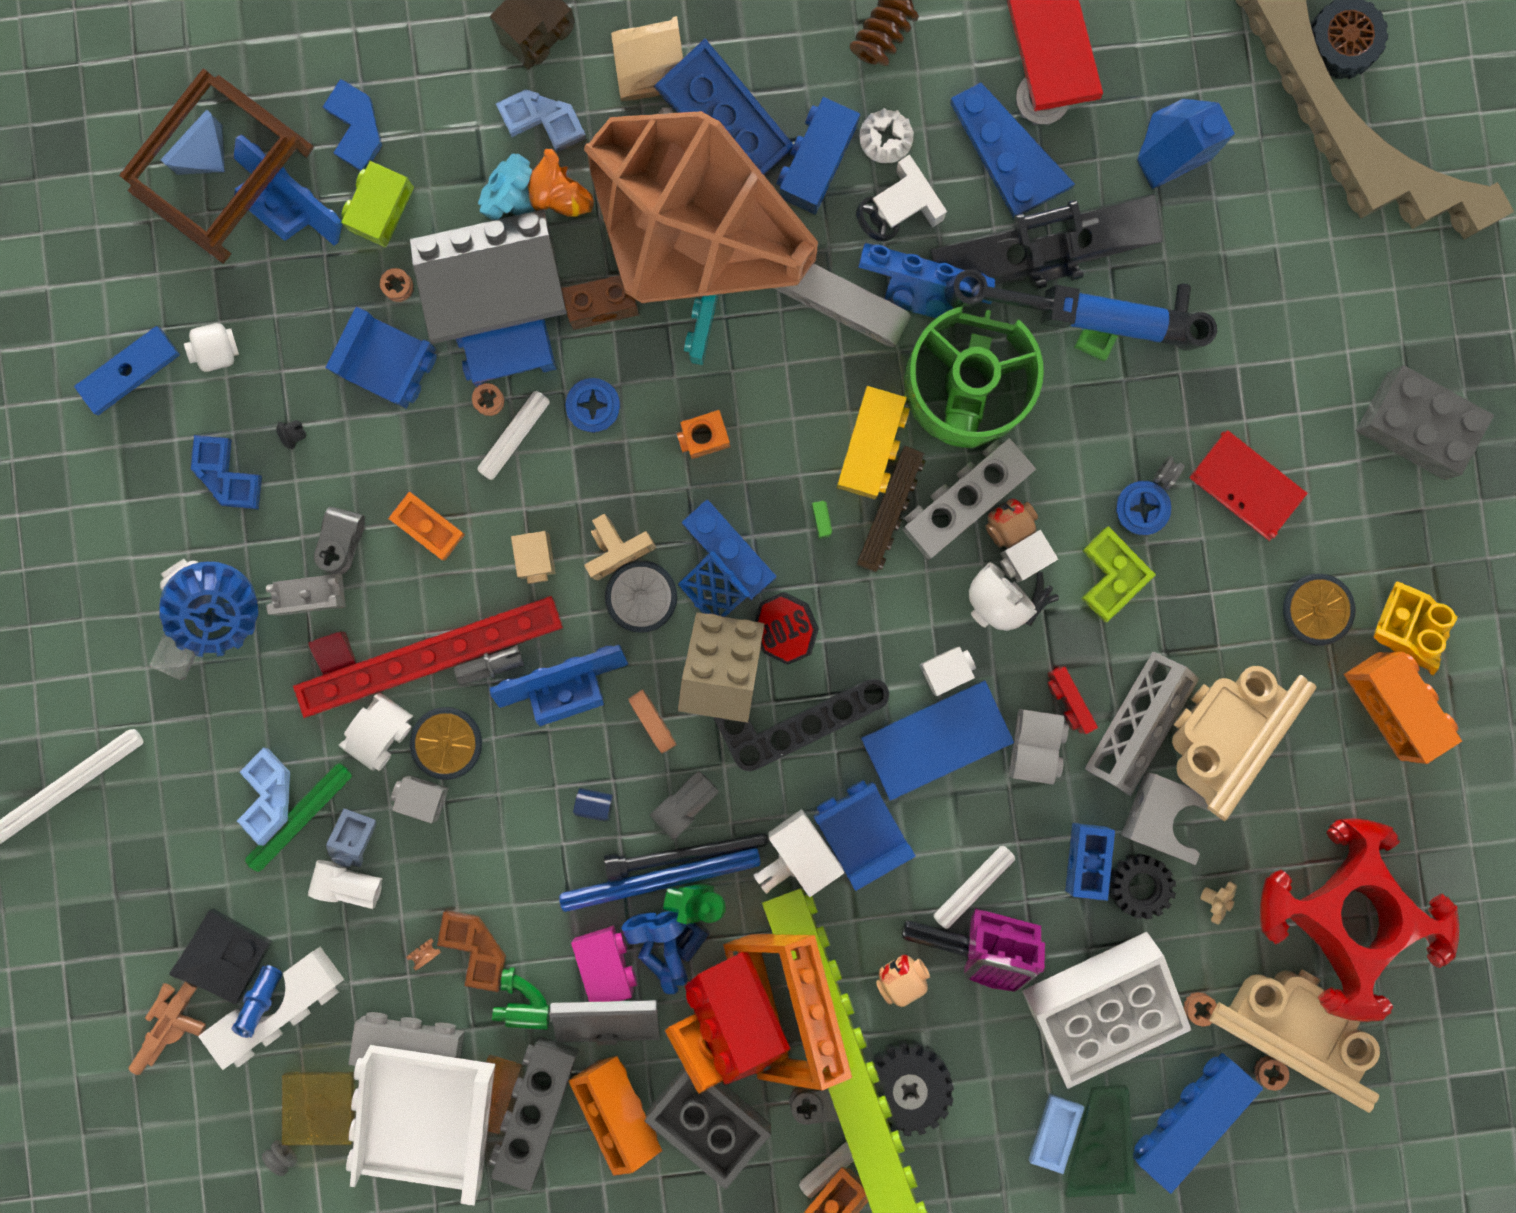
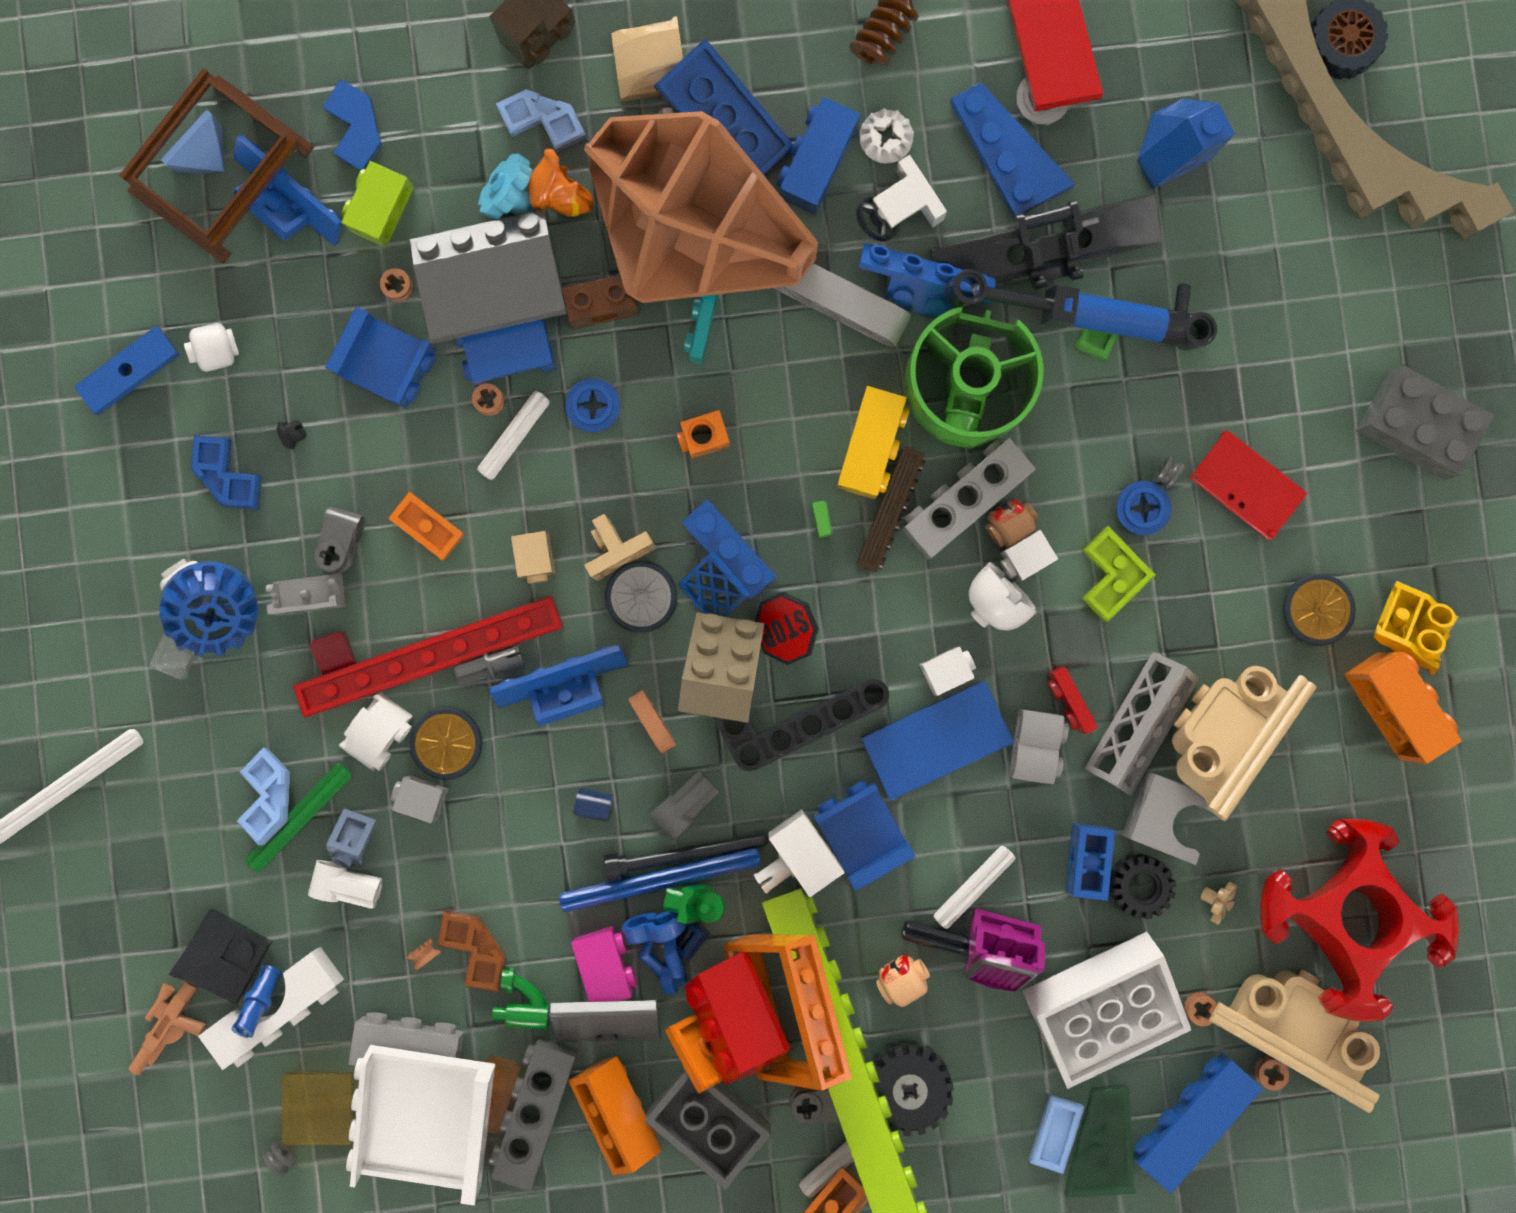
black bar [1026,572,1059,626] -> none

